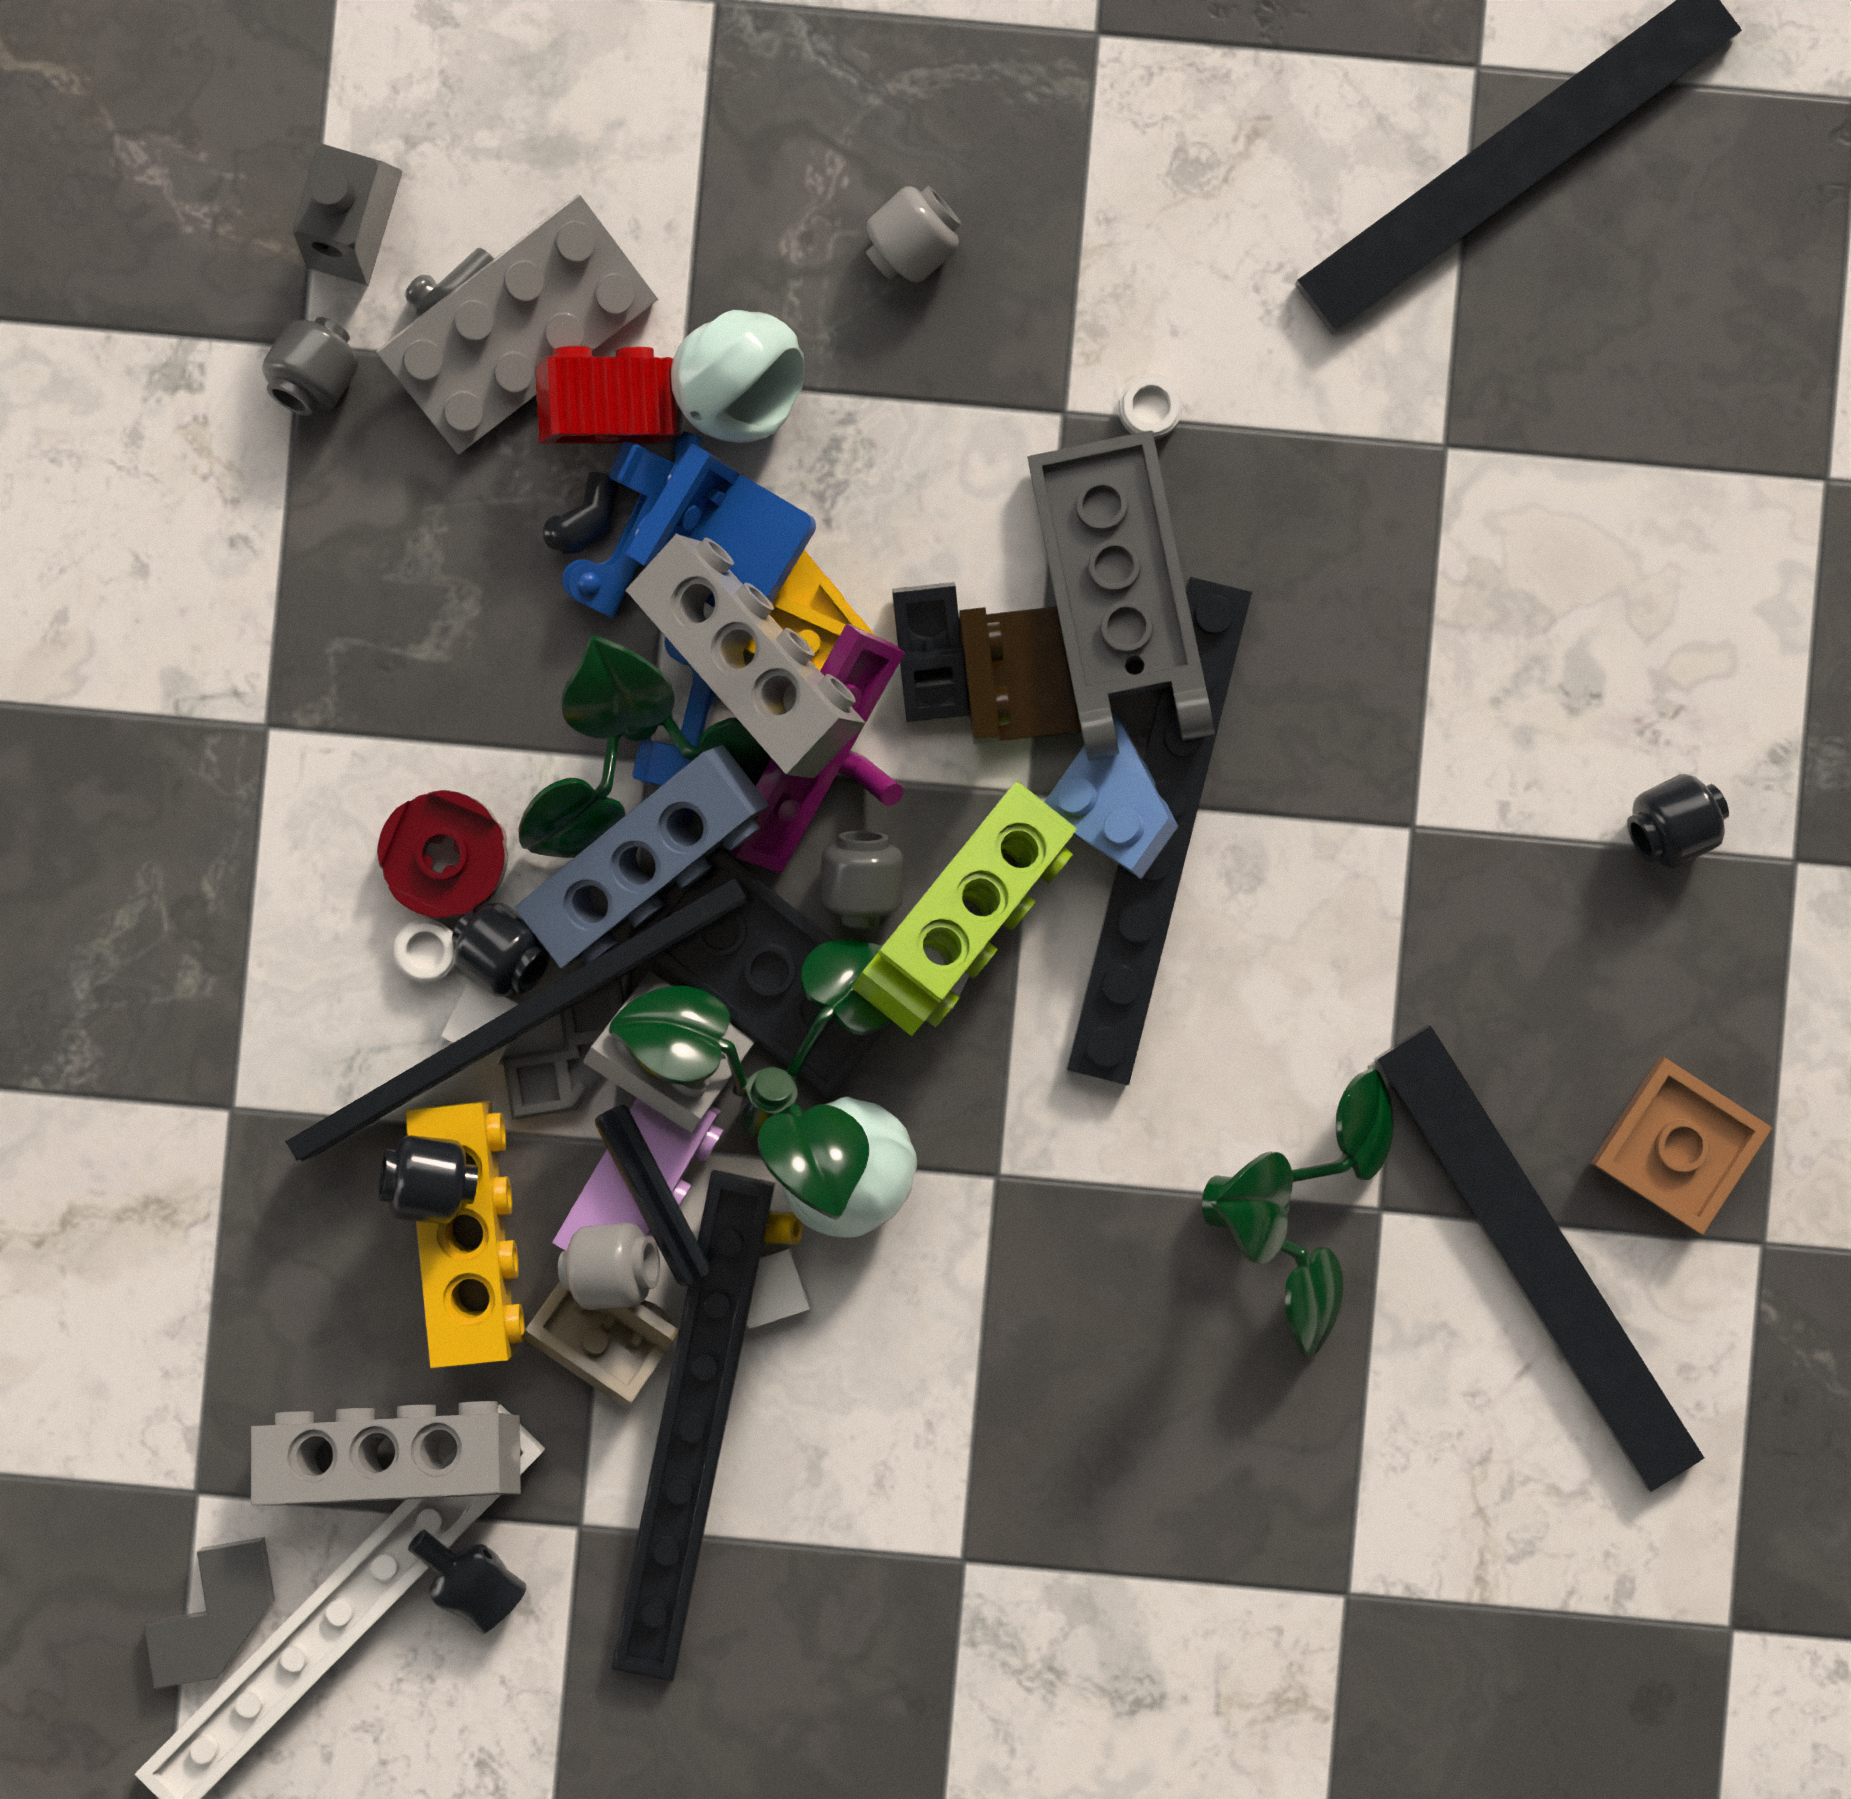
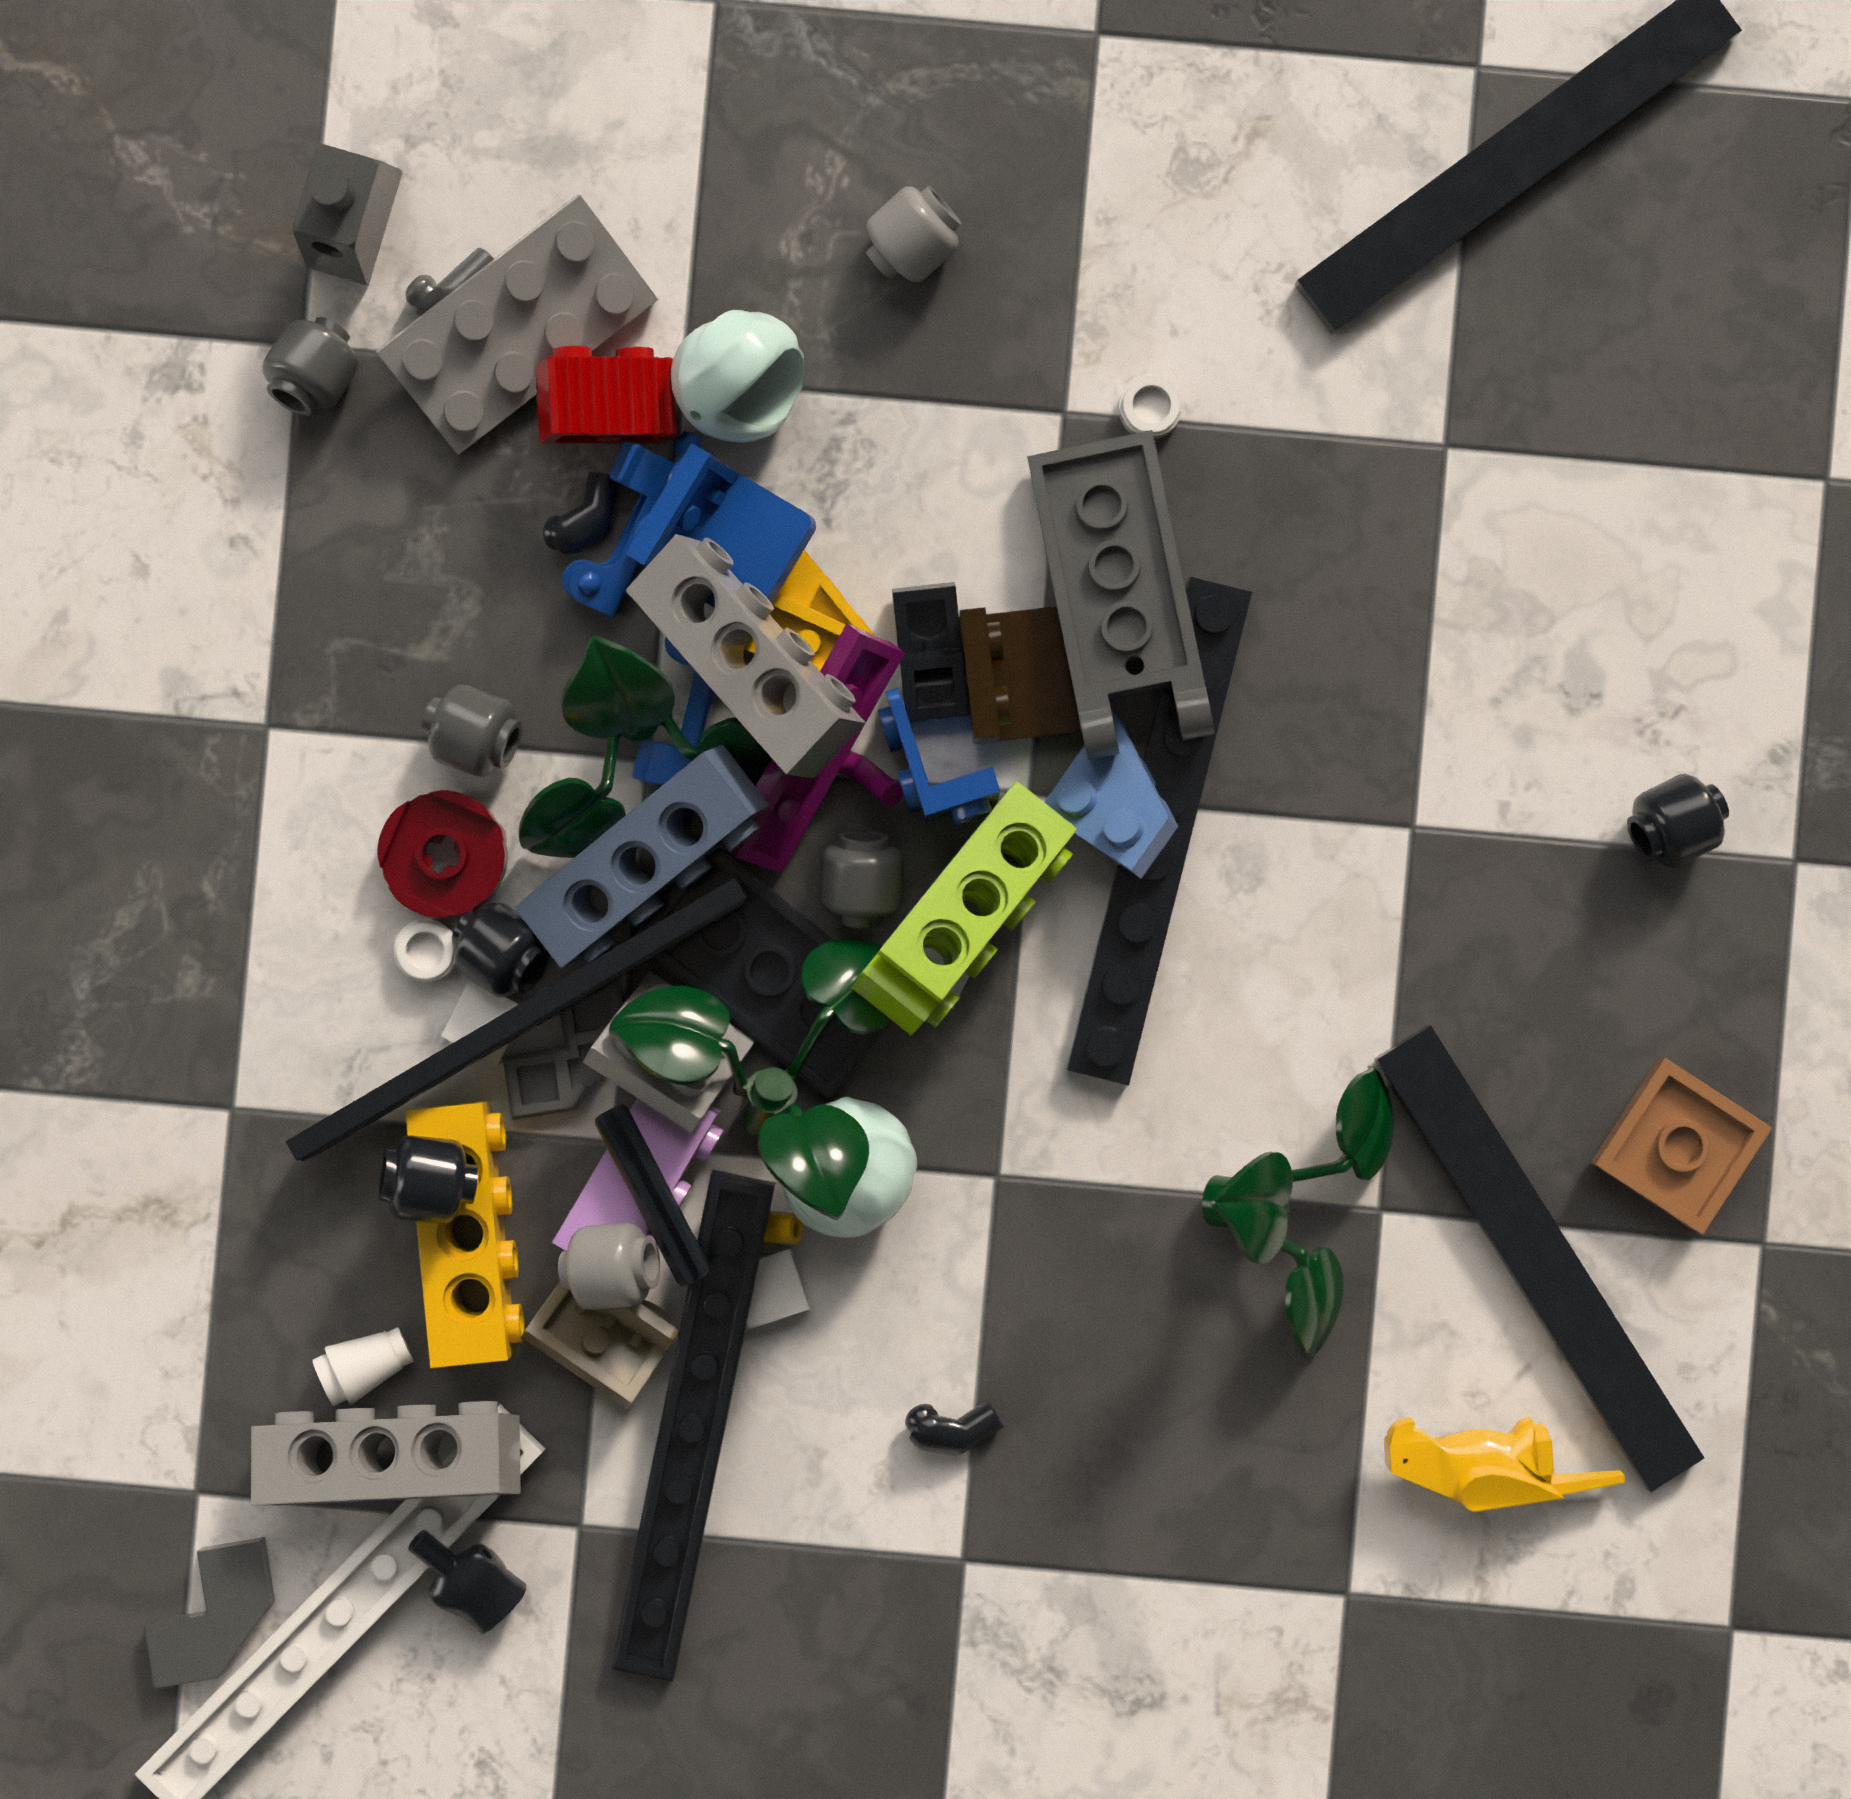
none -> white cone [312,1327,414,1406]
none -> dark grey head [421,684,522,777]
none -> blue bracket [878,688,1001,826]
none -> black arm [905,1400,1004,1456]
none -> yellow animal [1384,1417,1625,1512]

